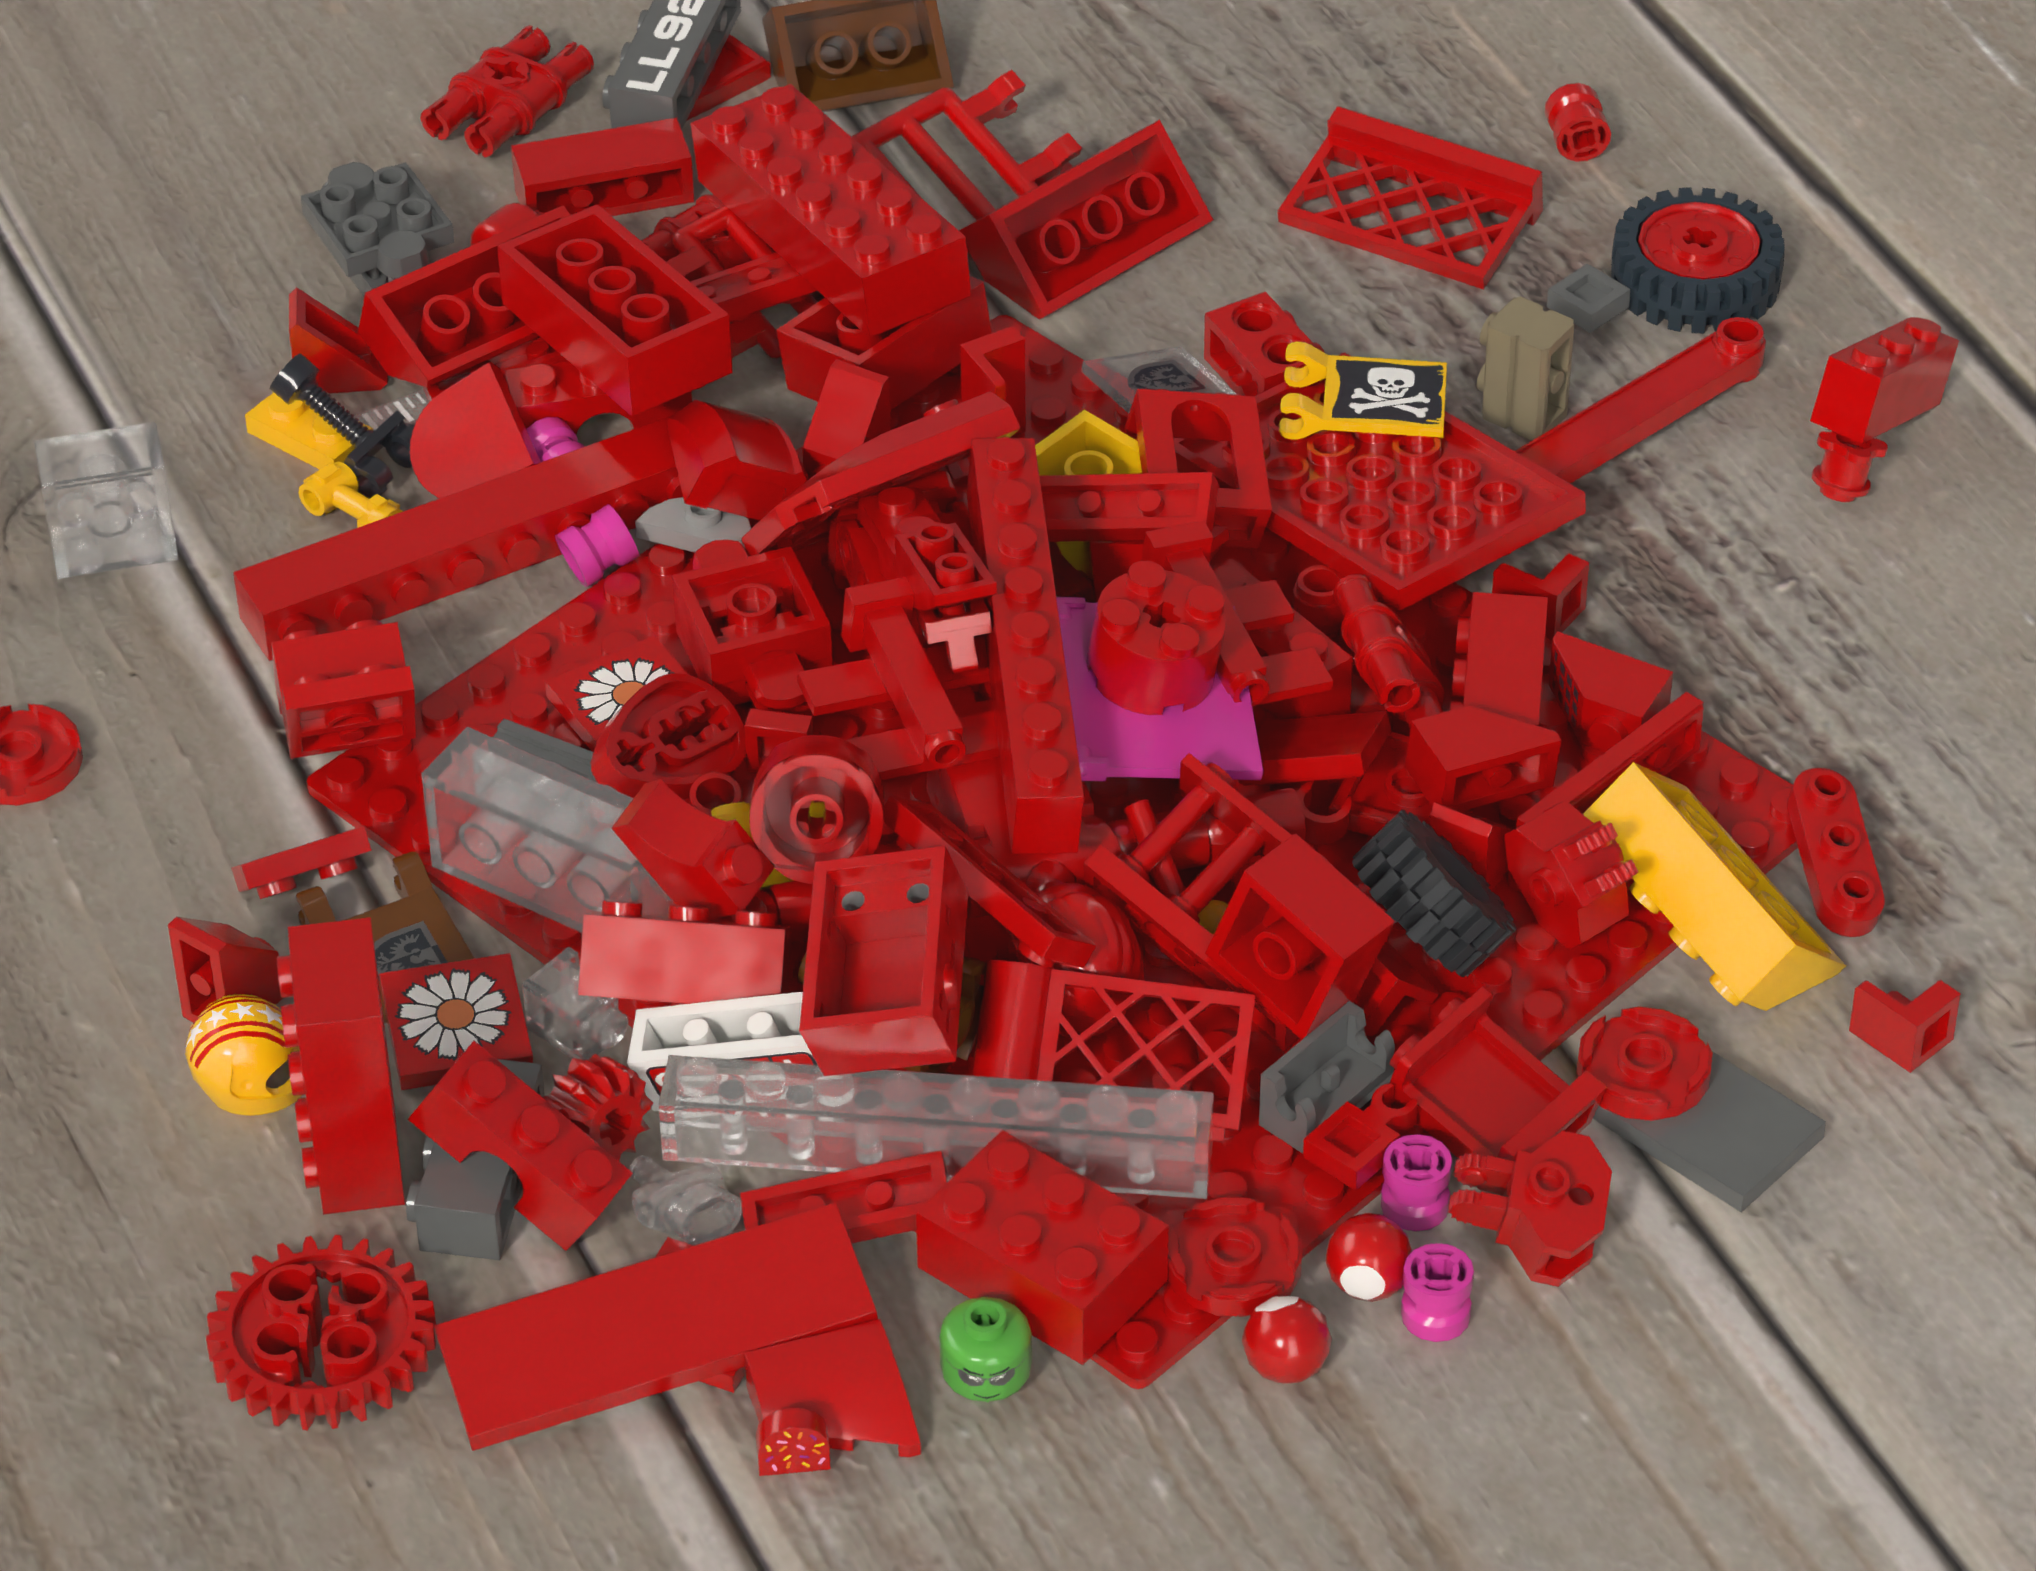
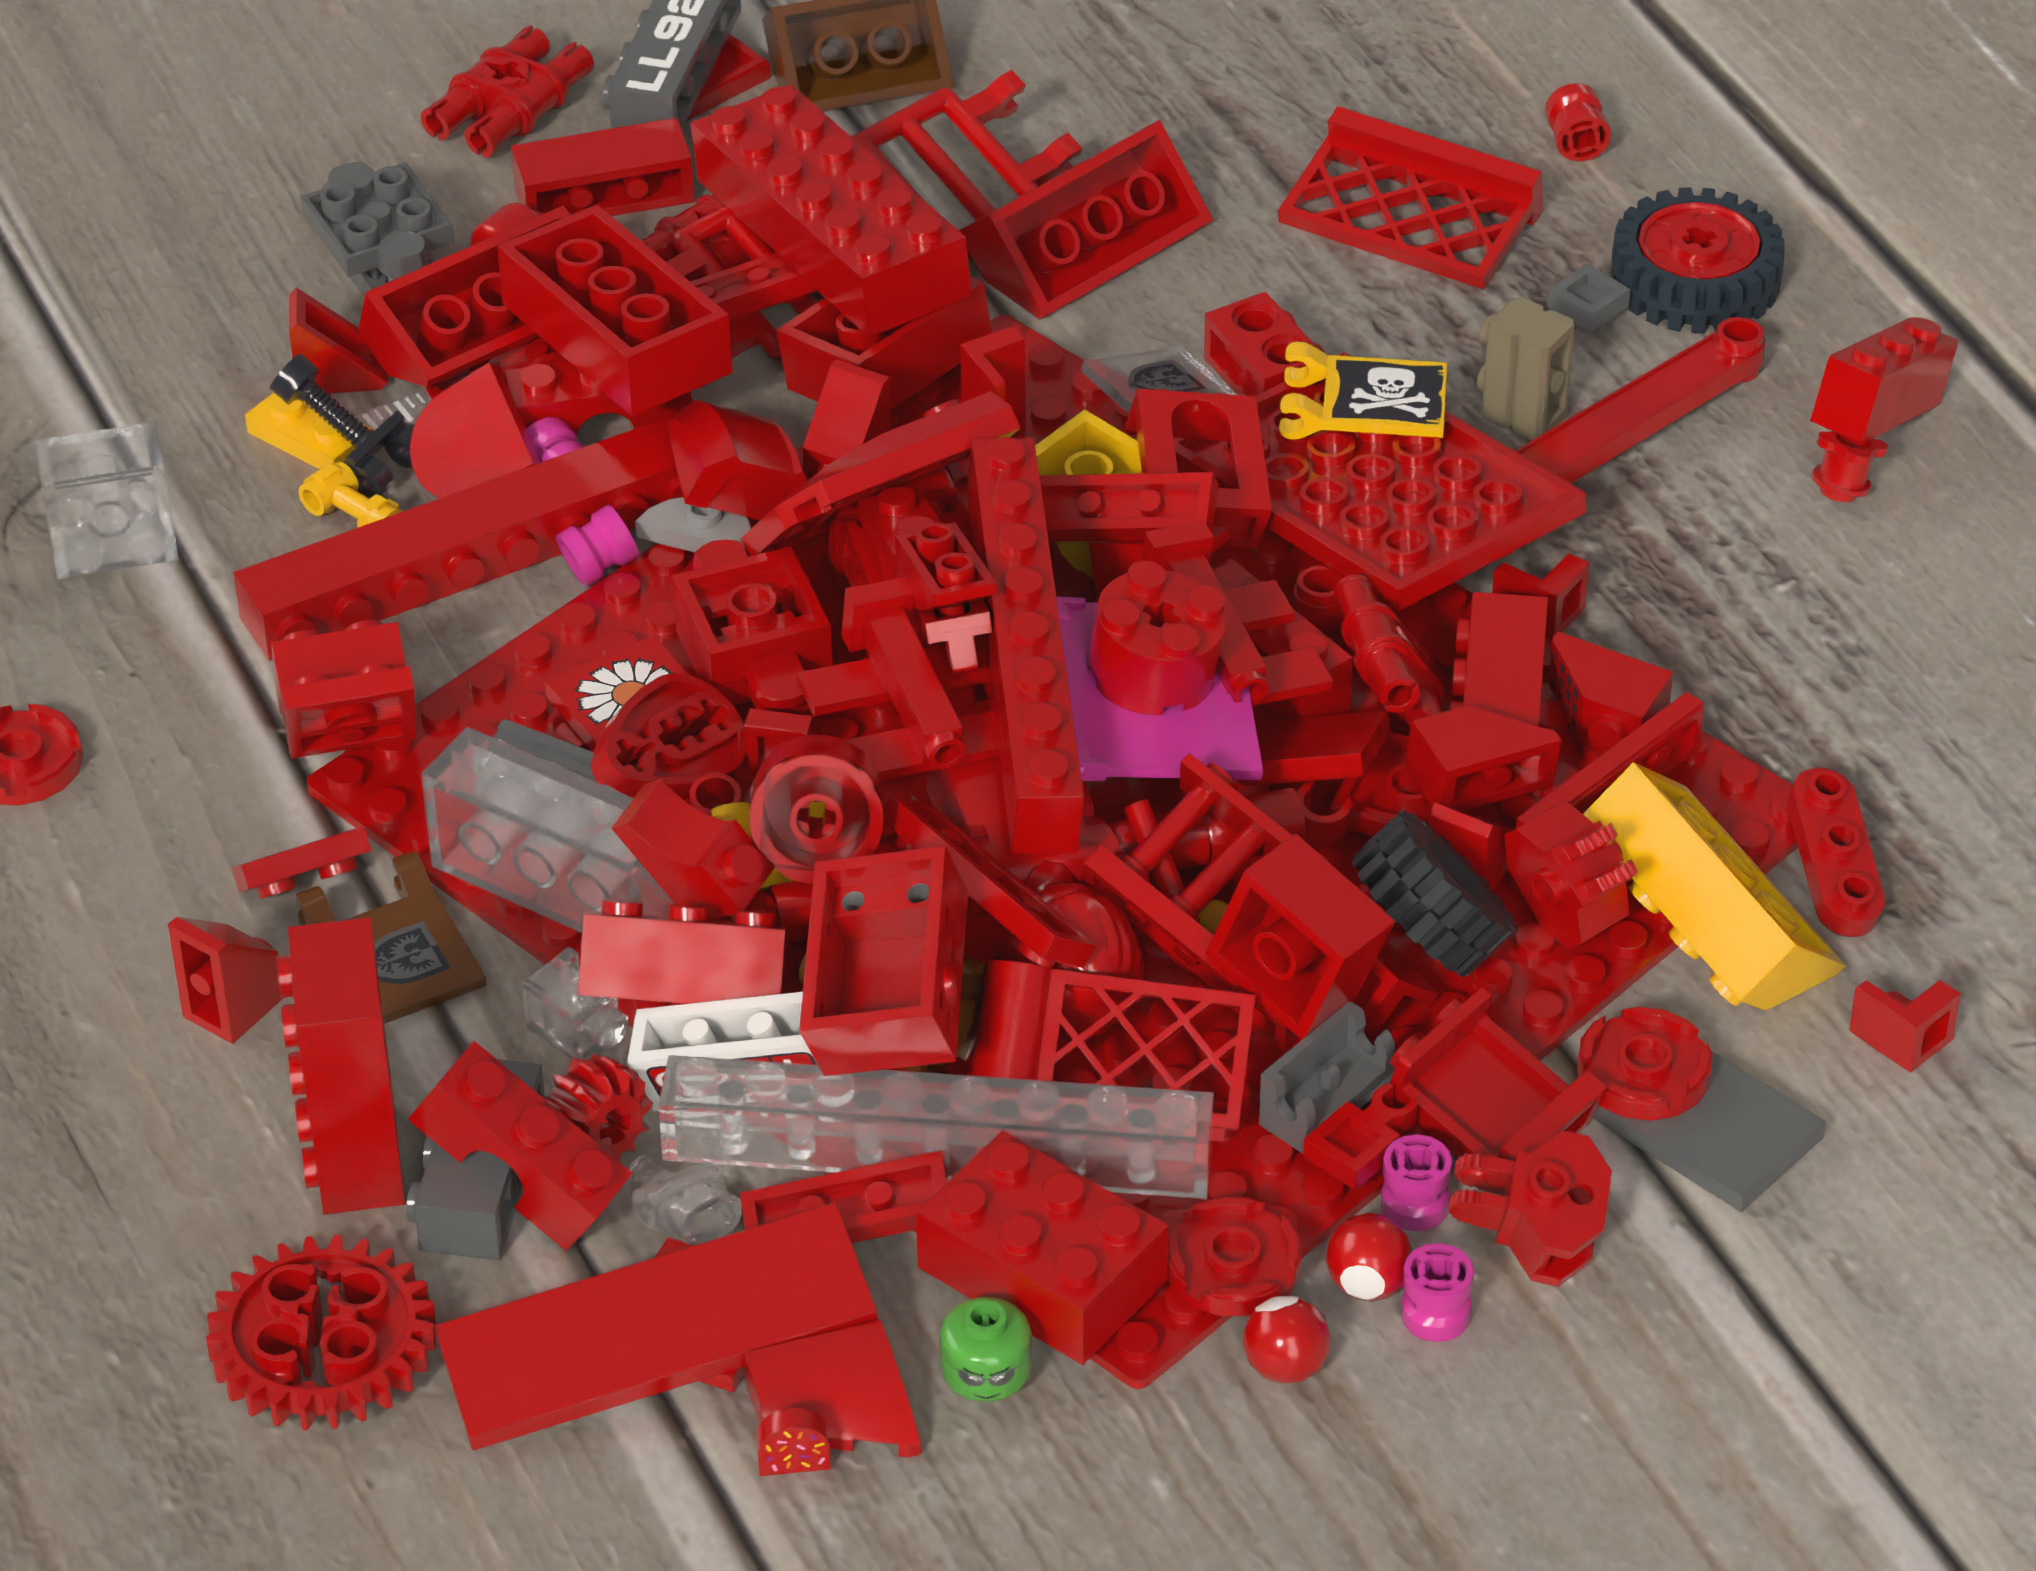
yellow helmet [185,994,302,1116] -> none
tile [379,953,533,1090] -> none

